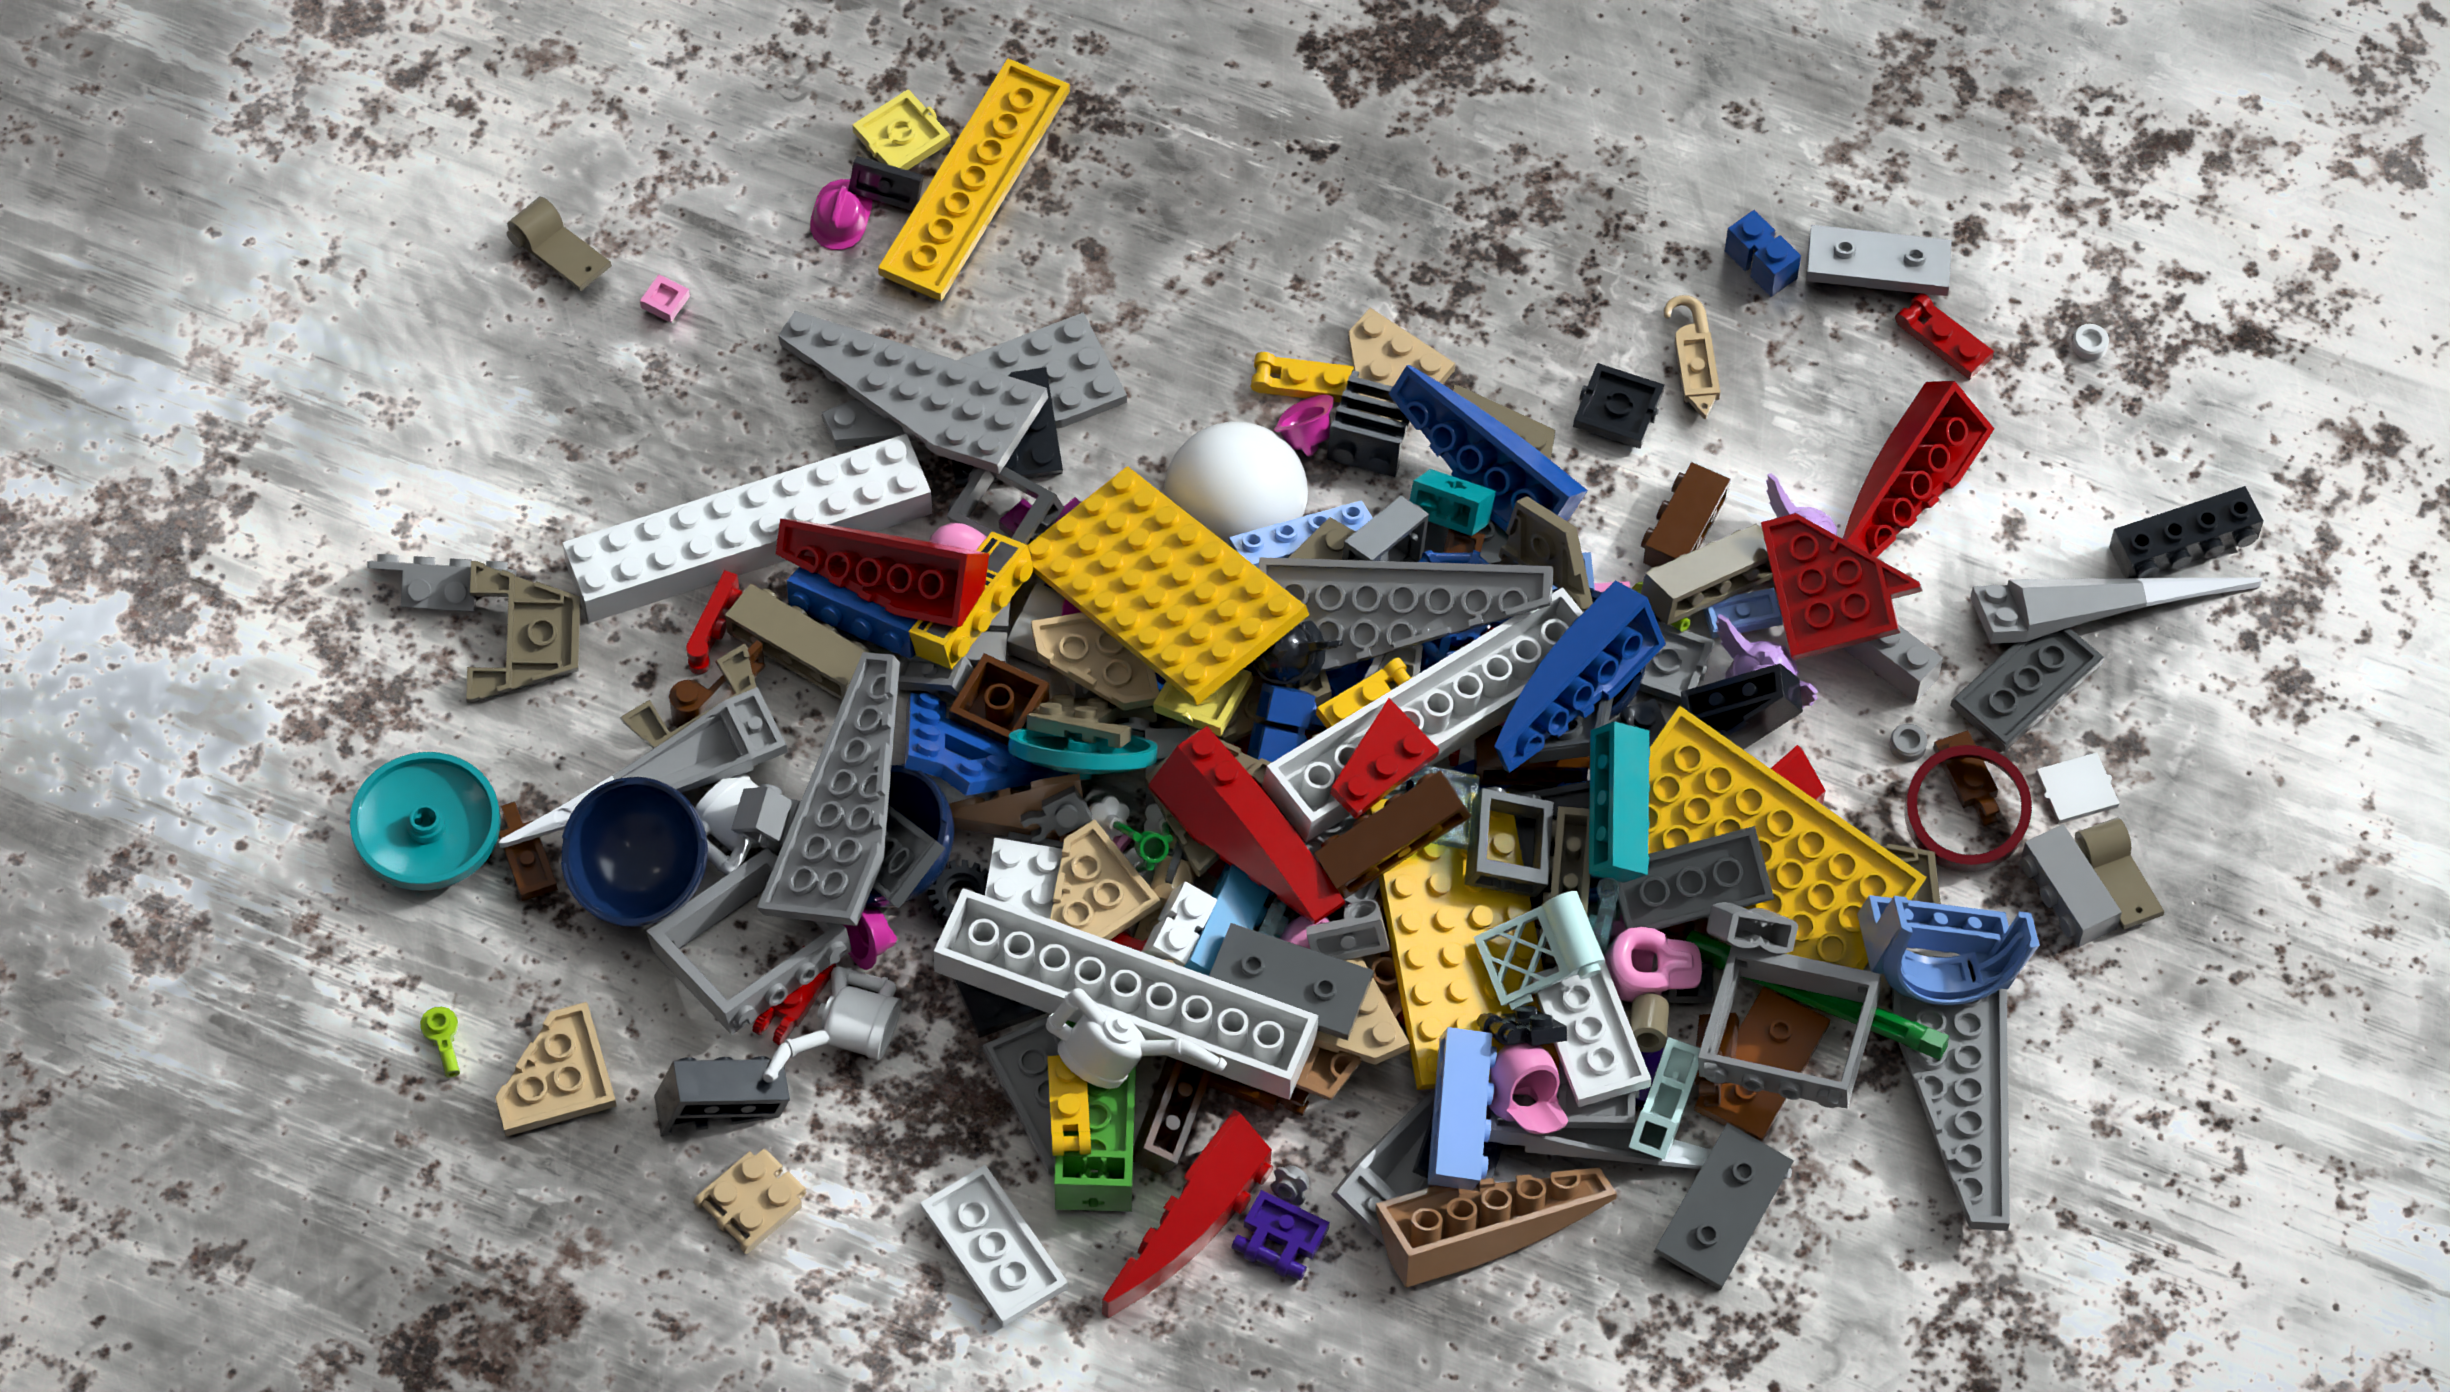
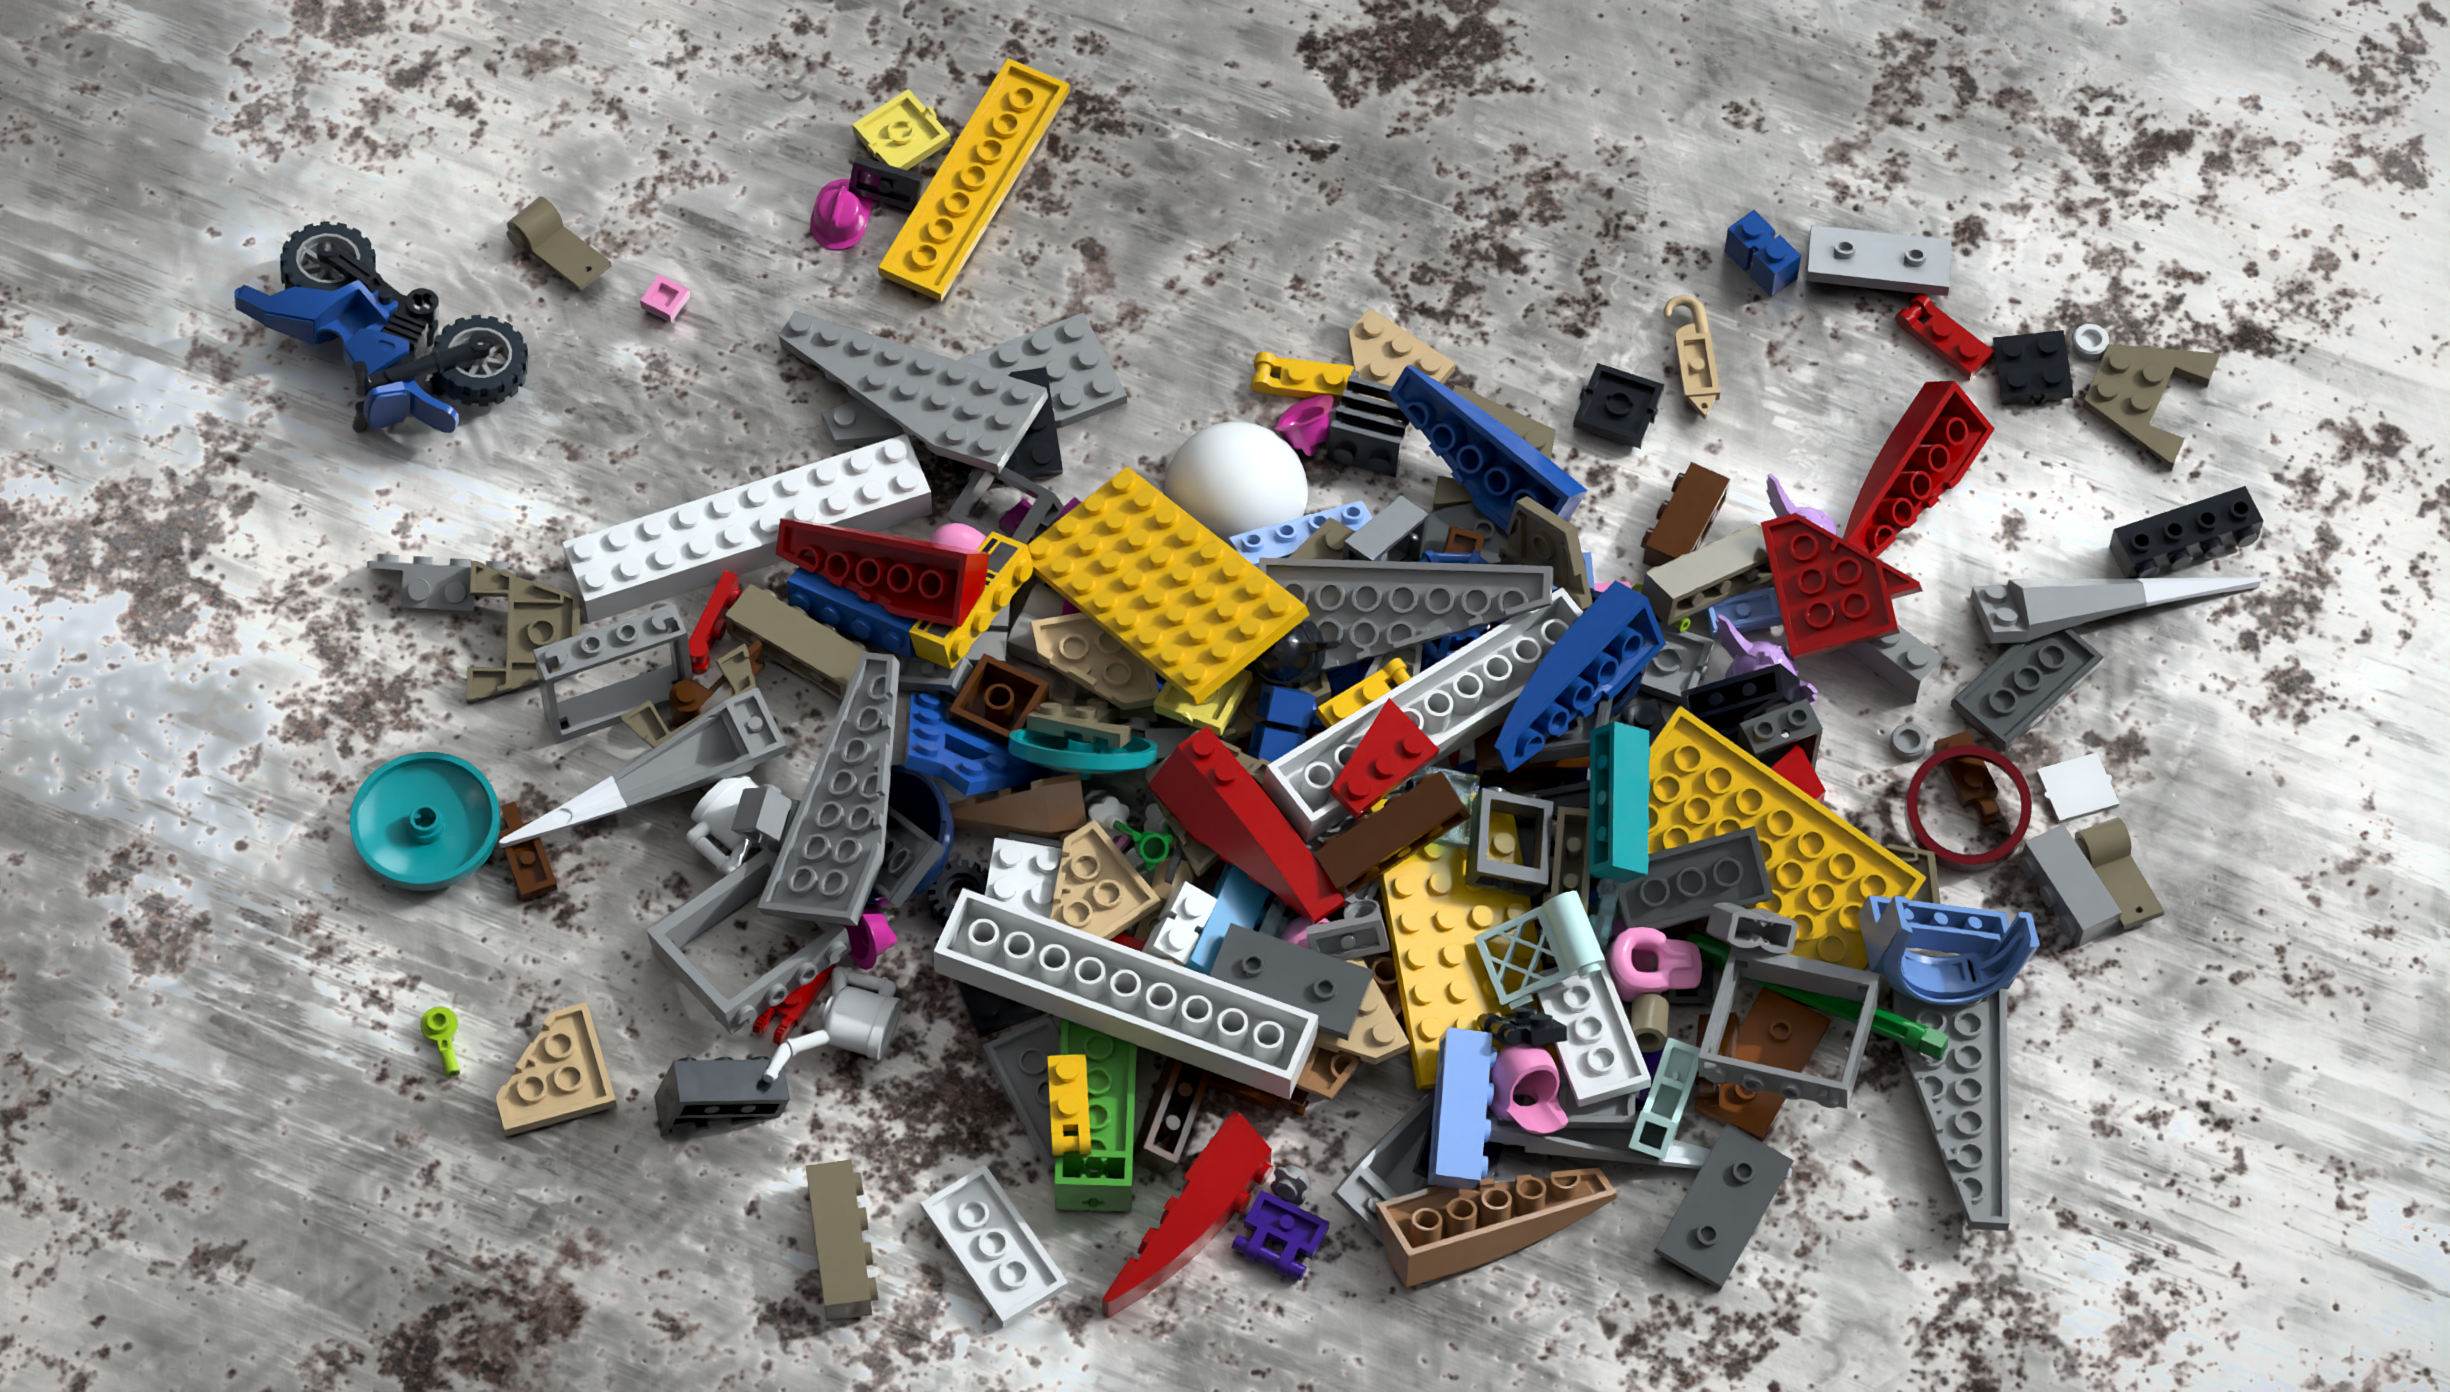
dark blue piece [561,777,708,926] -> none
tan plate [693,1149,807,1254] -> none
dark grey plate [1021,785,1092,844] -> none
white piece [1046,988,1227,1089] -> none
teal brick [1409,469,1496,536] -> none
none -> piece [234,221,528,433]
none -> light grey window [533,603,693,744]
none -> dark tan brick [806,1160,878,1321]
none -> dark grey window [1736,699,1823,770]
none -> black plate [1992,330,2073,407]
none -> dark tan wing [2082,344,2220,471]

